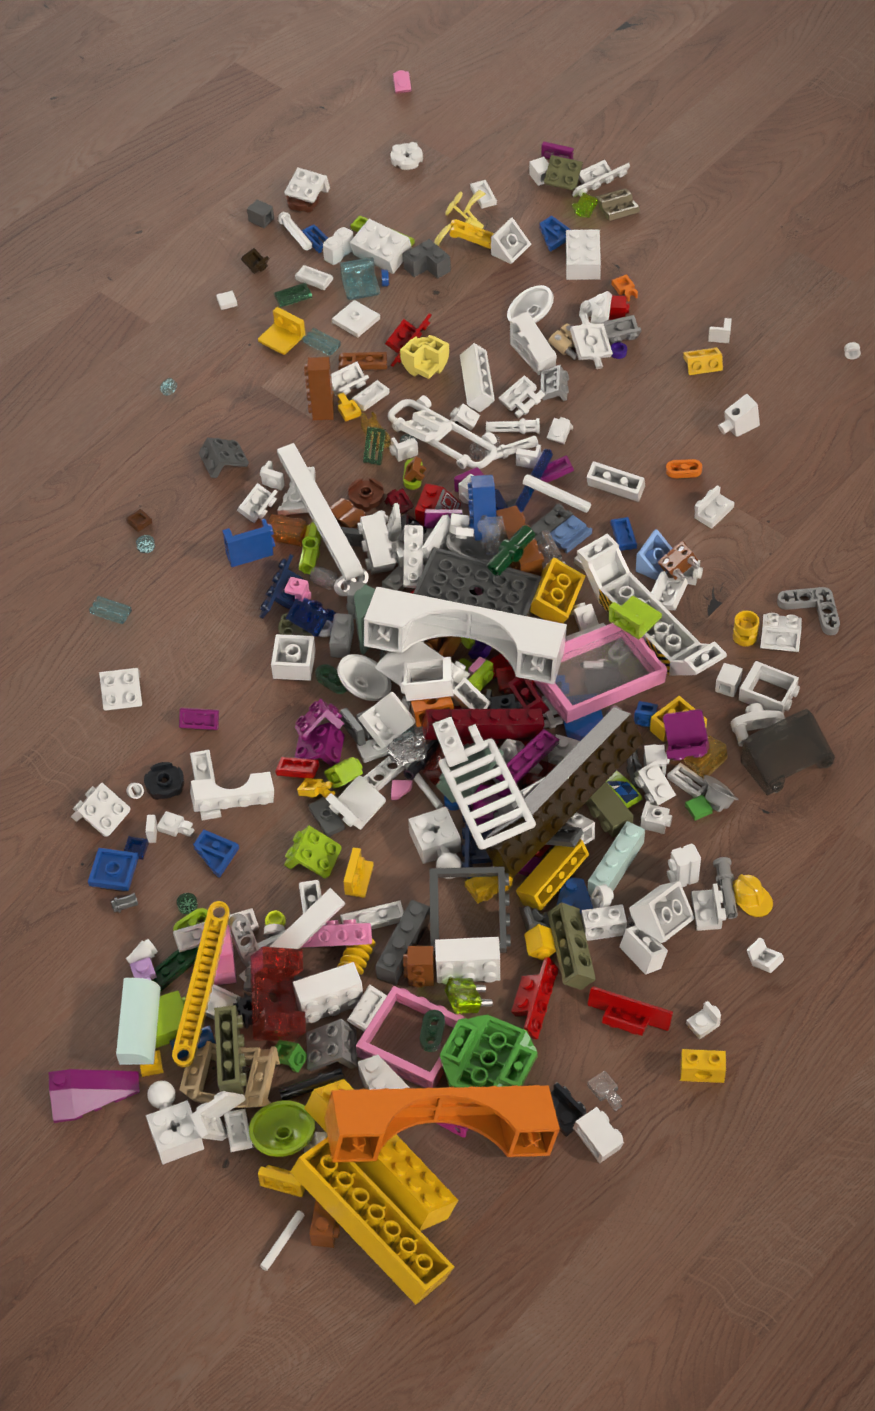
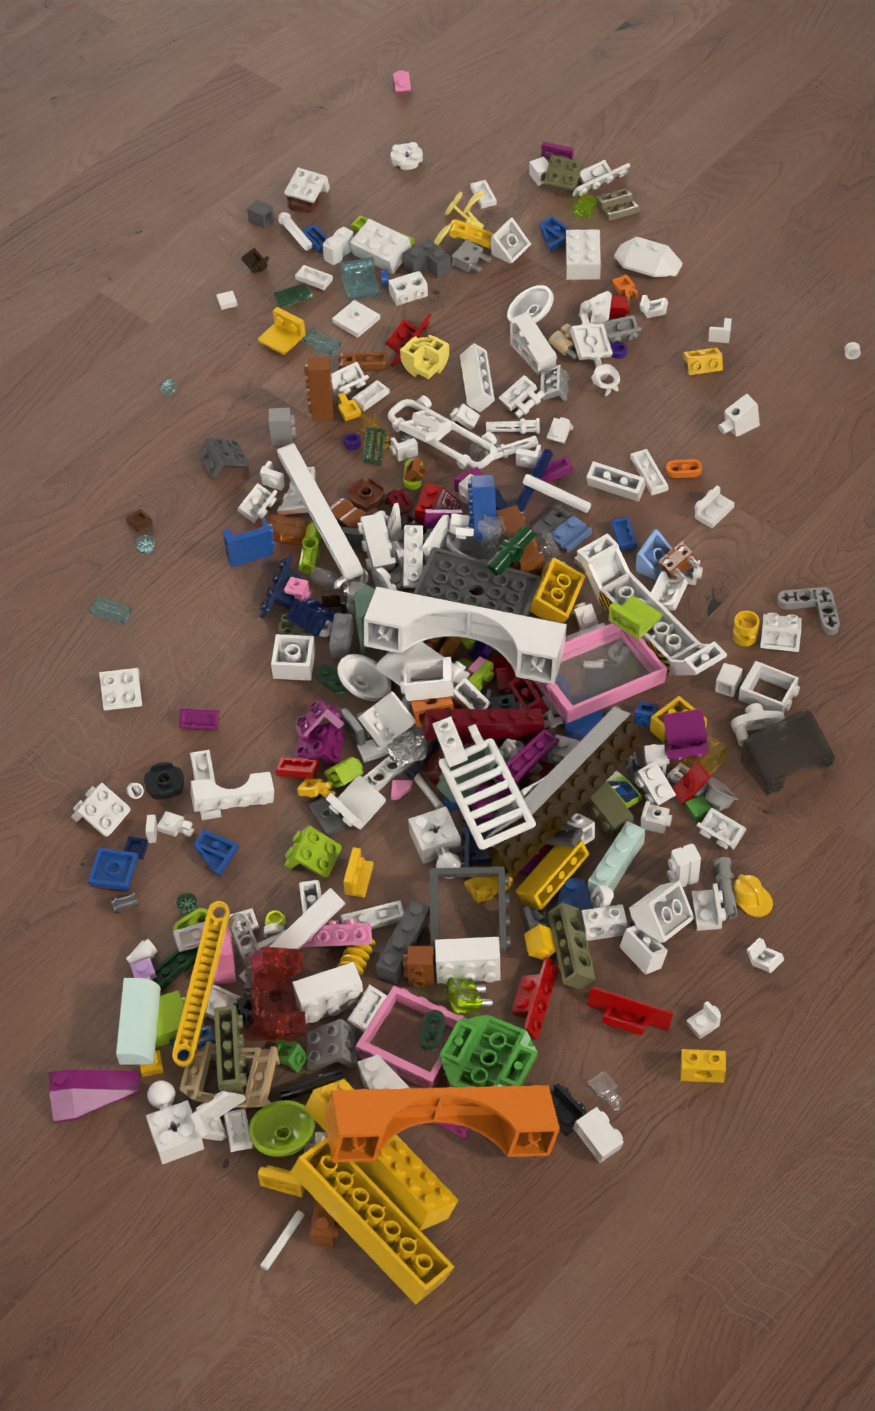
none -> light grey brick [269,408,296,446]
none -> dark brown bracket [321,588,348,614]
none -> dark purple tile [343,433,361,450]
none -> white tile [372,567,397,591]
none -> white brick [388,271,428,306]
none -> light grey piece [451,239,491,273]
none -> white piece [591,364,620,396]
none -> white wedge [614,237,683,277]
none -> white tile [630,449,669,495]
none -> white bracket [639,295,668,318]
none -> red plate [672,762,711,805]
none -> white bracket [696,807,747,850]

